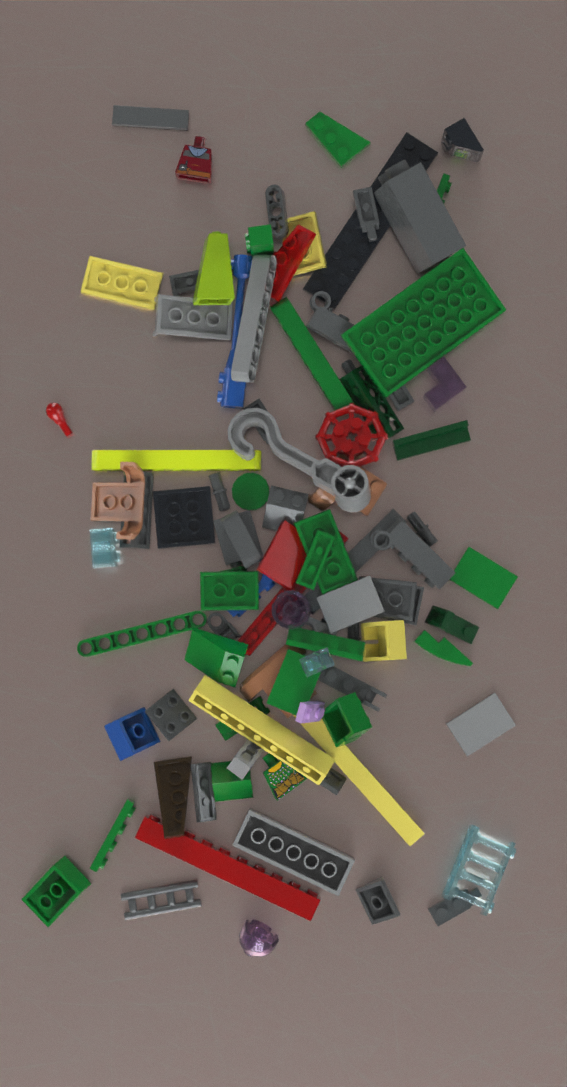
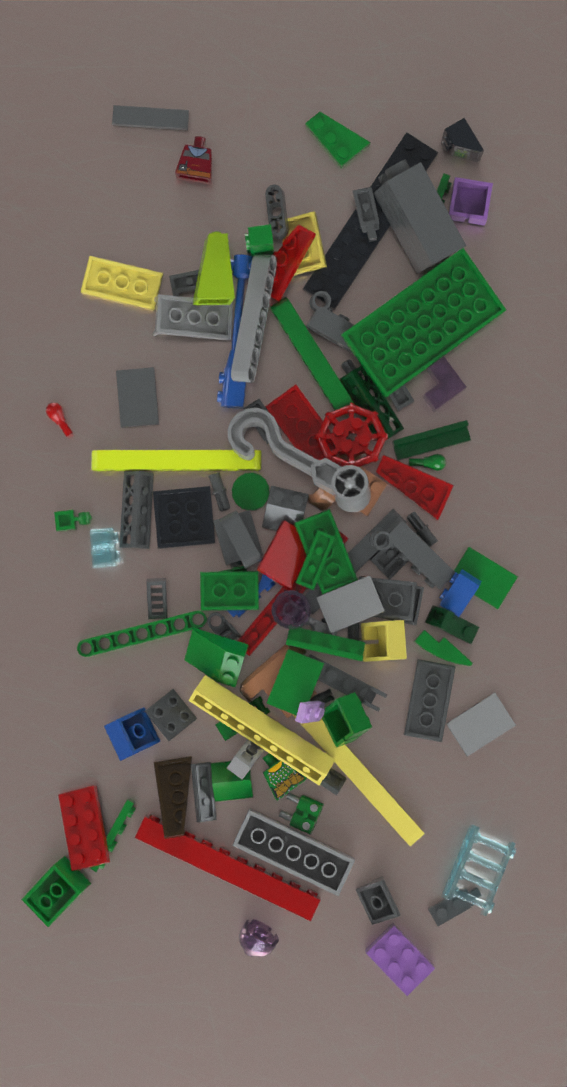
nougat piece [91,462,145,540] -> none
dark grey bar [121,880,202,920] -> none
clear light blue brick [299,647,335,677] -> none
none -> green plate [54,510,92,532]
none -> red plate [58,785,110,871]
none -> dark grey tile [116,367,159,428]
none -> dark grey slope [146,578,168,619]
none -> red plate [265,384,335,460]
none -> green piece [279,793,324,835]
none -> dark grey pin [310,688,335,703]
none -> medium lavender brick [365,923,435,996]
none -> dark grey plate [370,547,408,579]
none -> red wing [376,454,454,520]
none -> dark grey tile [404,659,456,742]
none -> green piece [409,454,446,471]
none -> blue brick [439,569,481,617]
none -> medium lavender piece [448,177,493,226]

